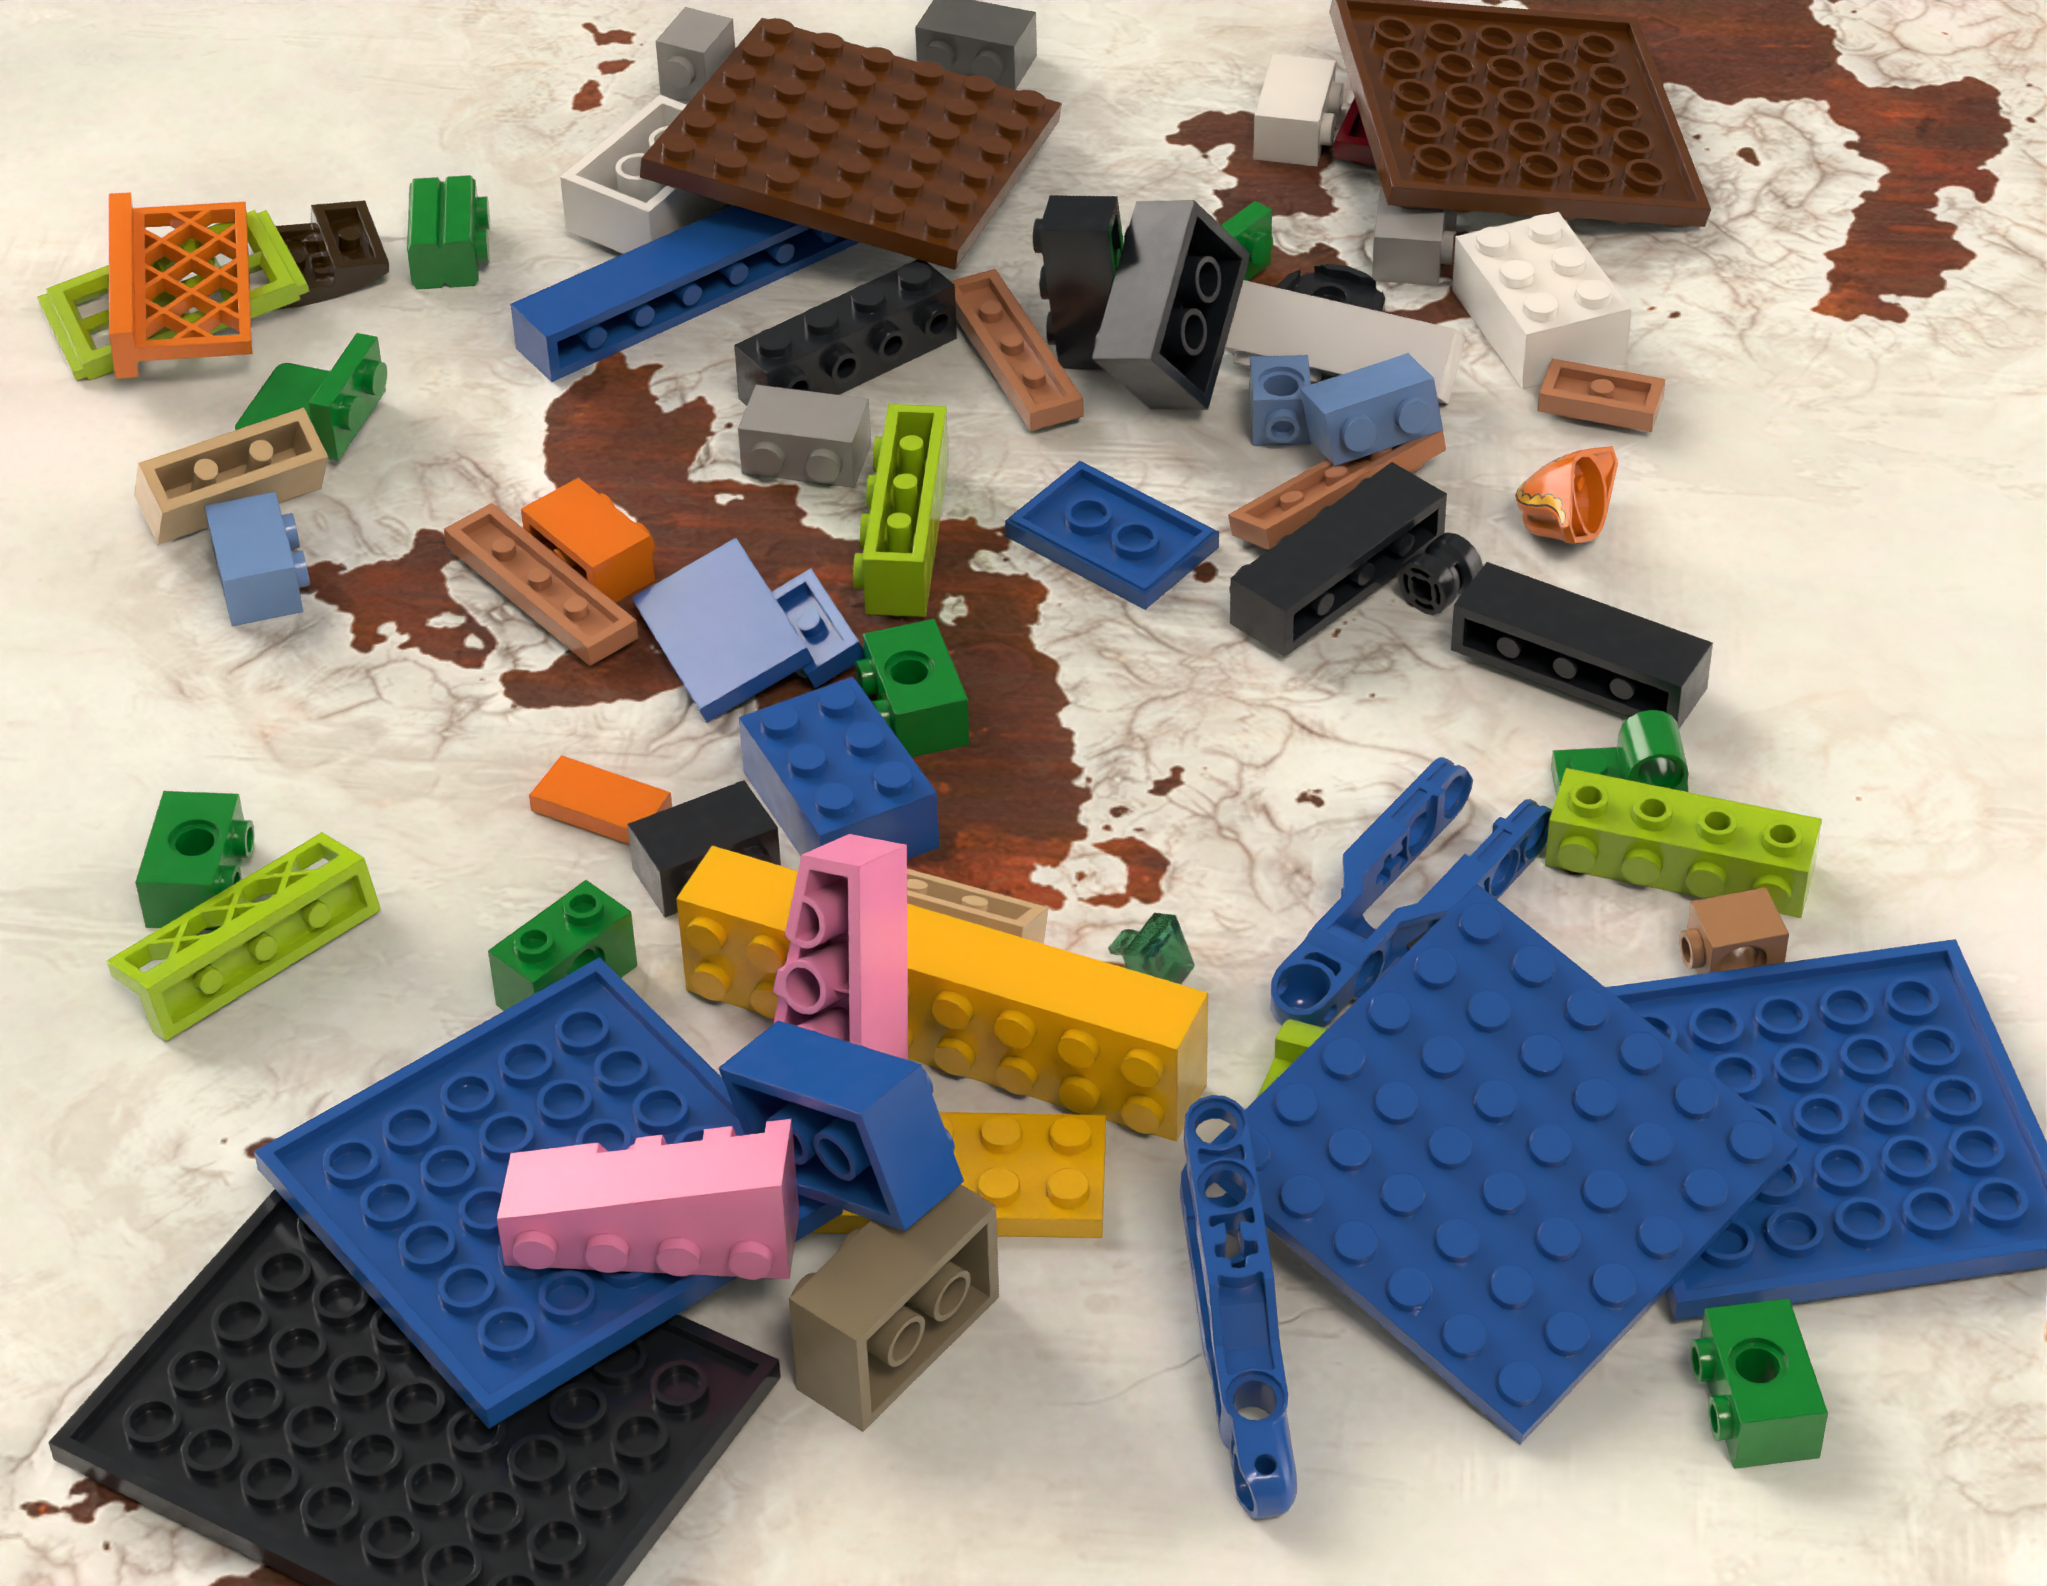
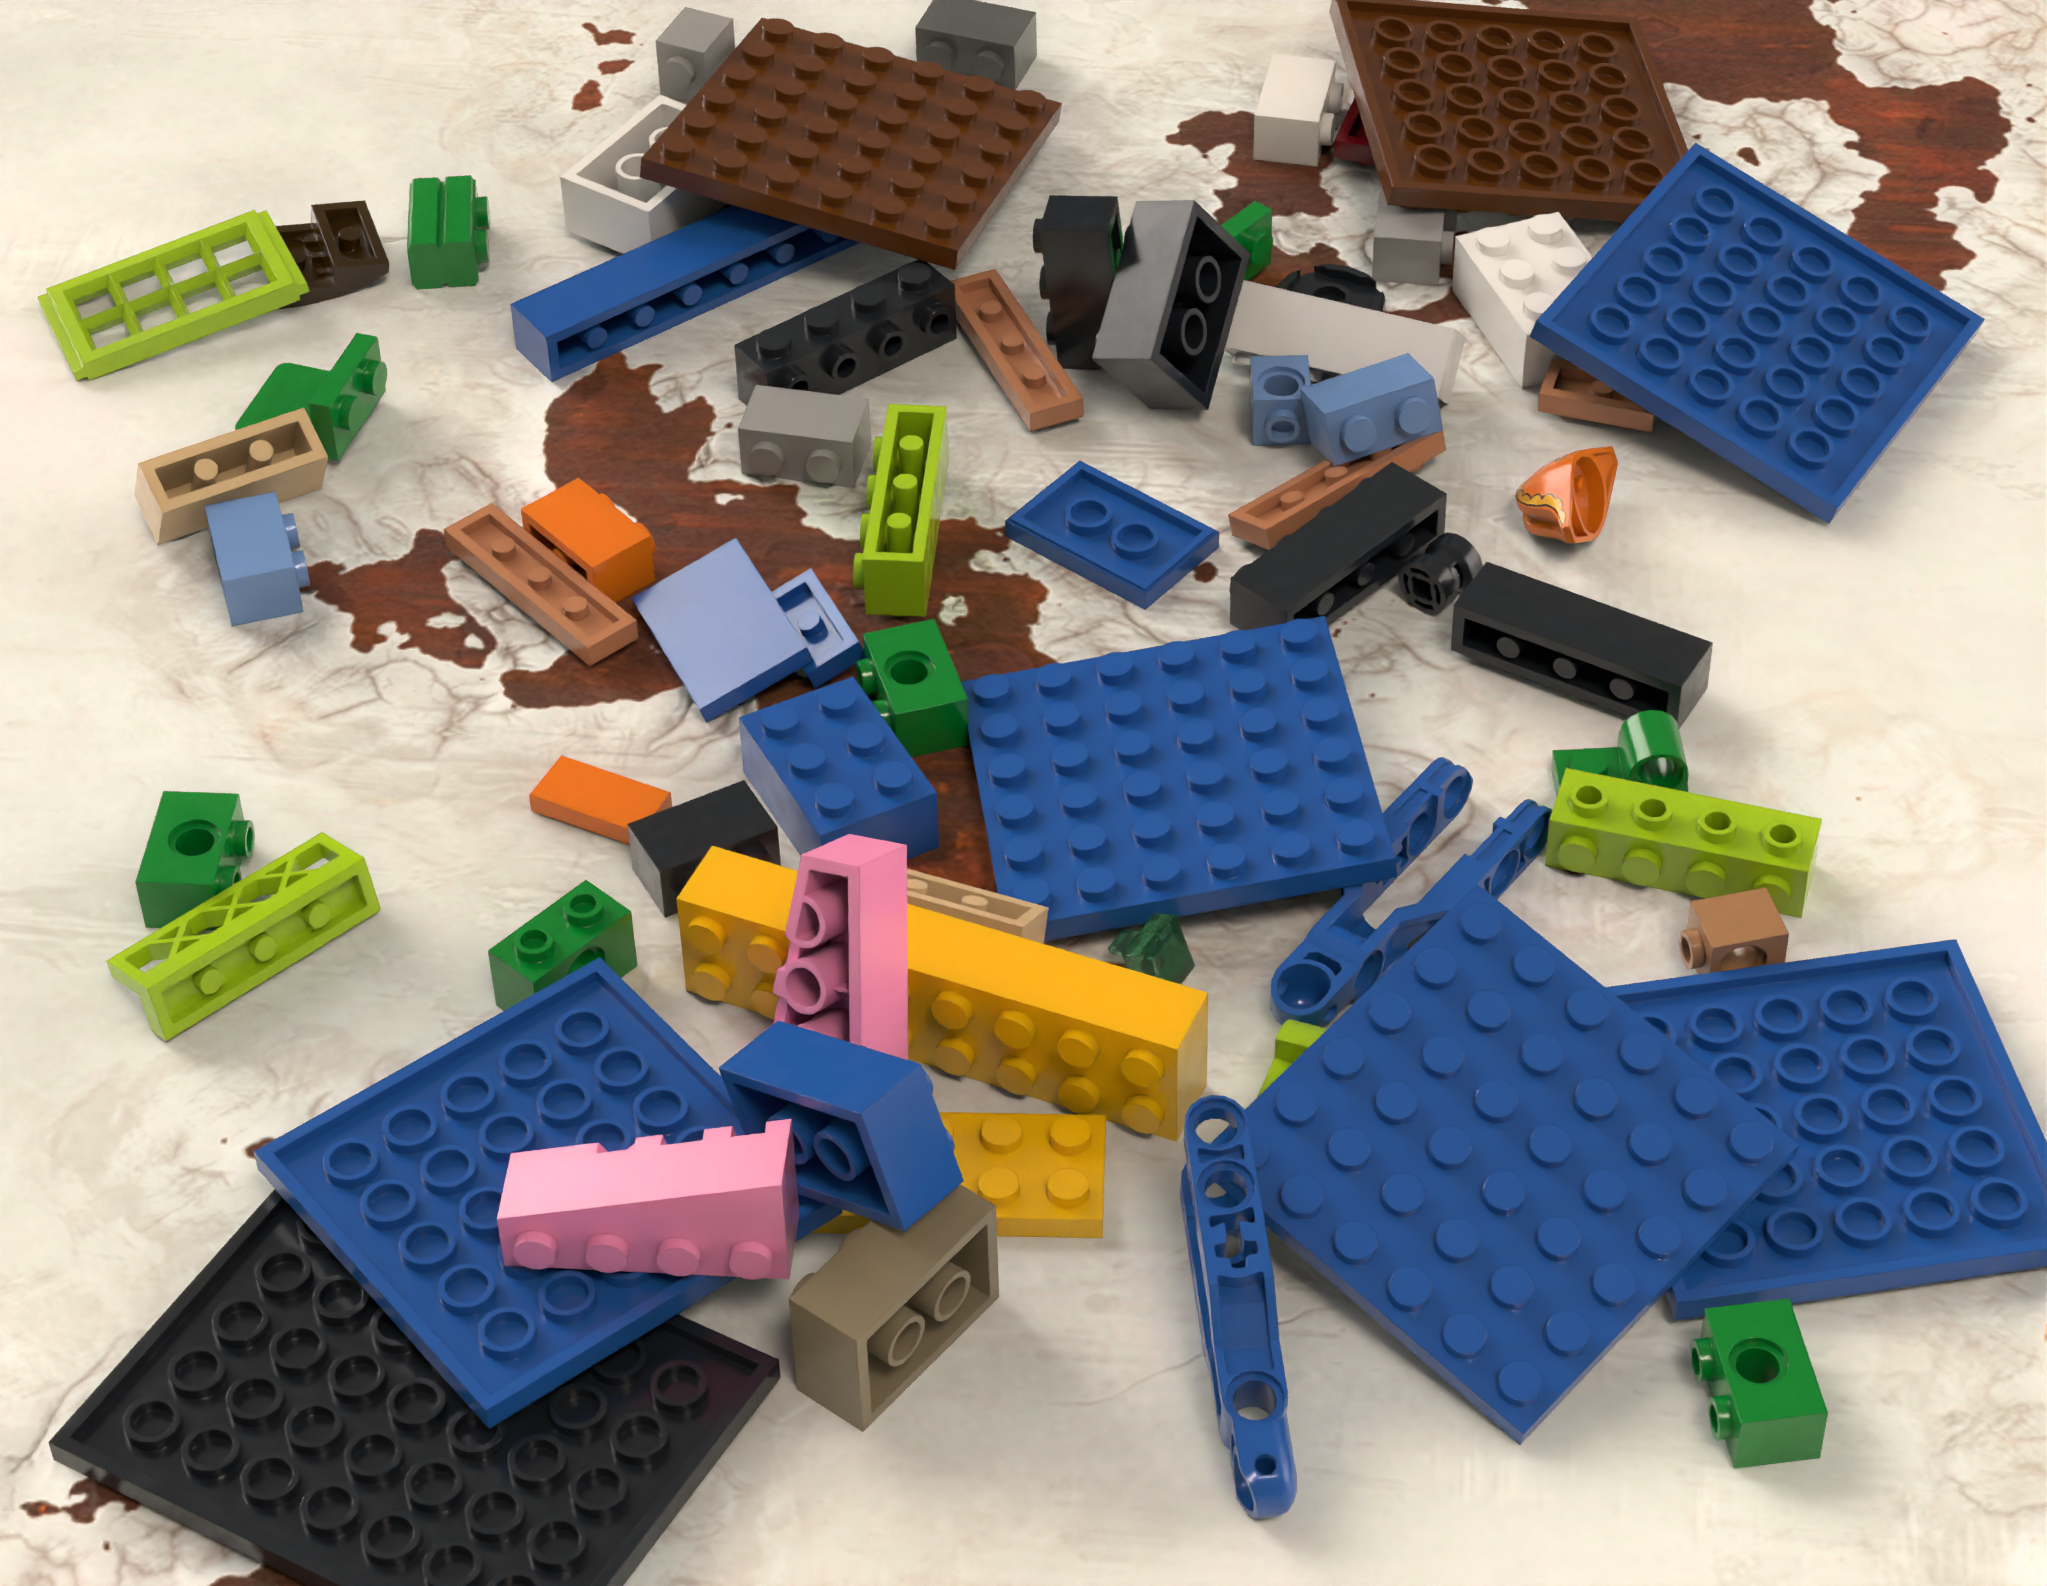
orange fence [109,192,253,379] -> none
none -> blue plate [961,616,1397,941]
none -> blue plate [1529,143,1985,524]

